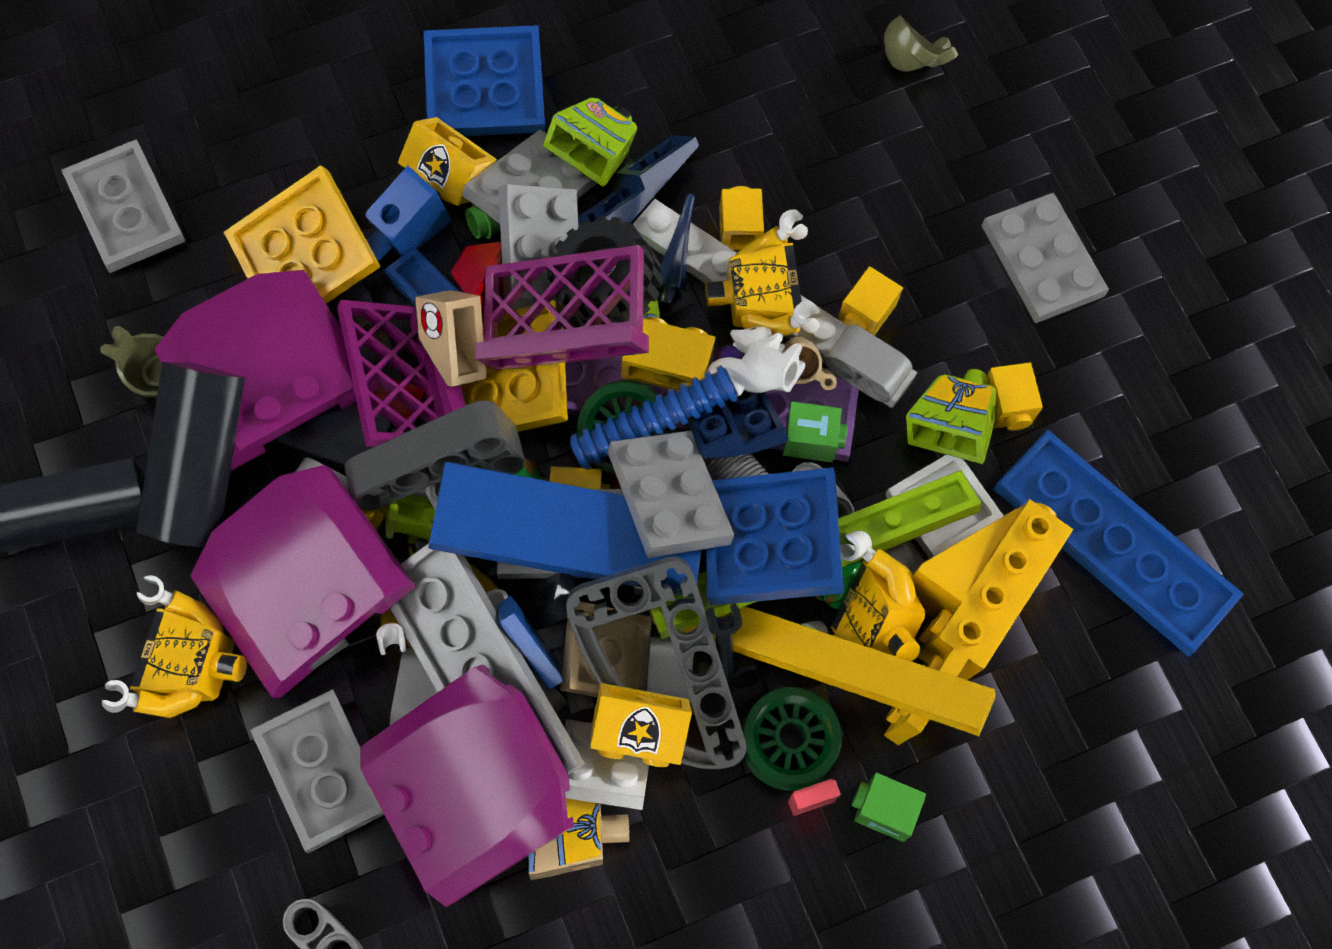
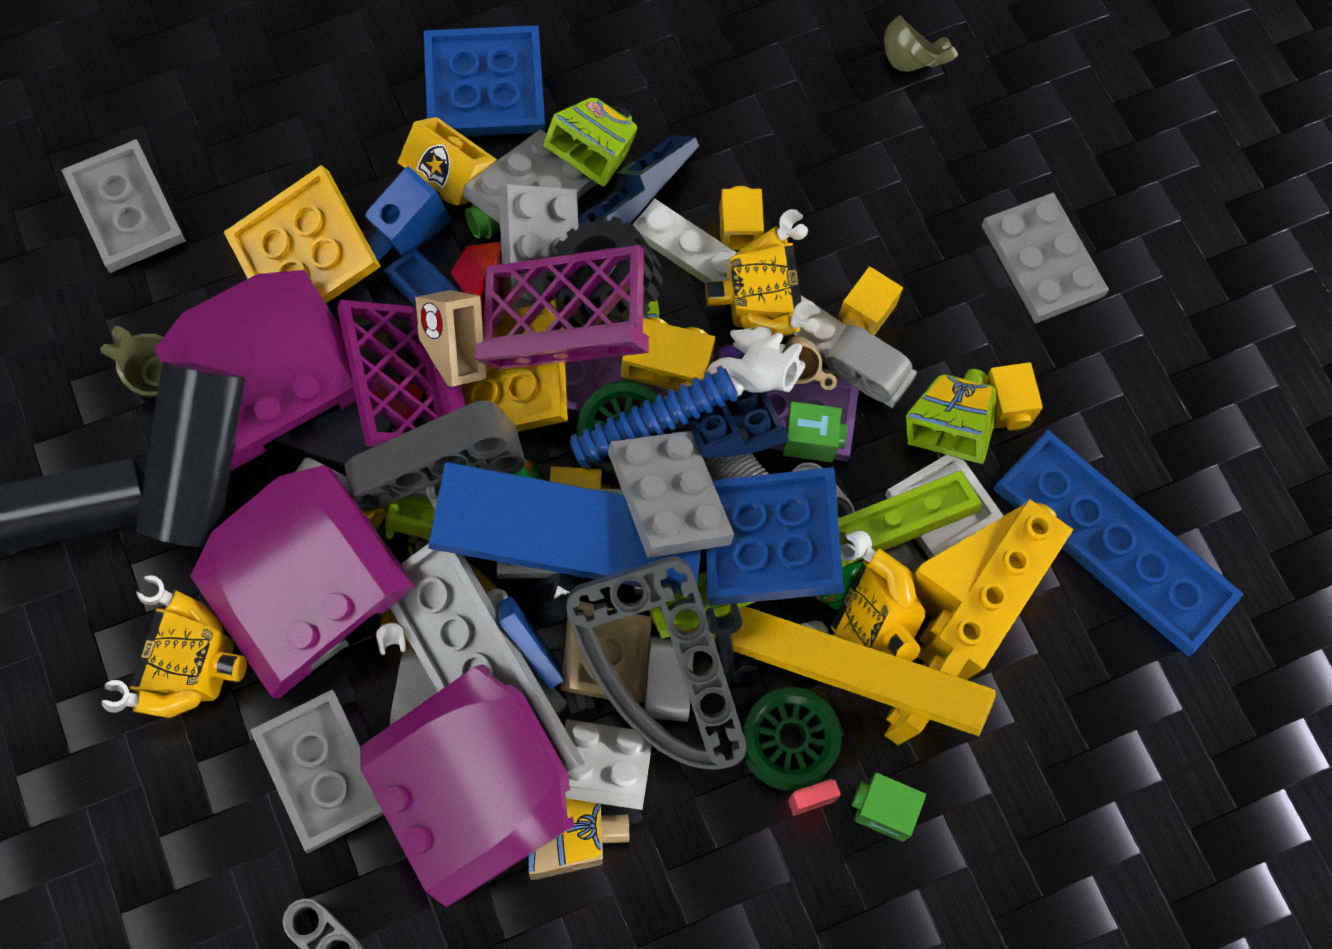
yellow brick [590,683,692,767] -> none
dark blue piece [658,194,695,304] -> none

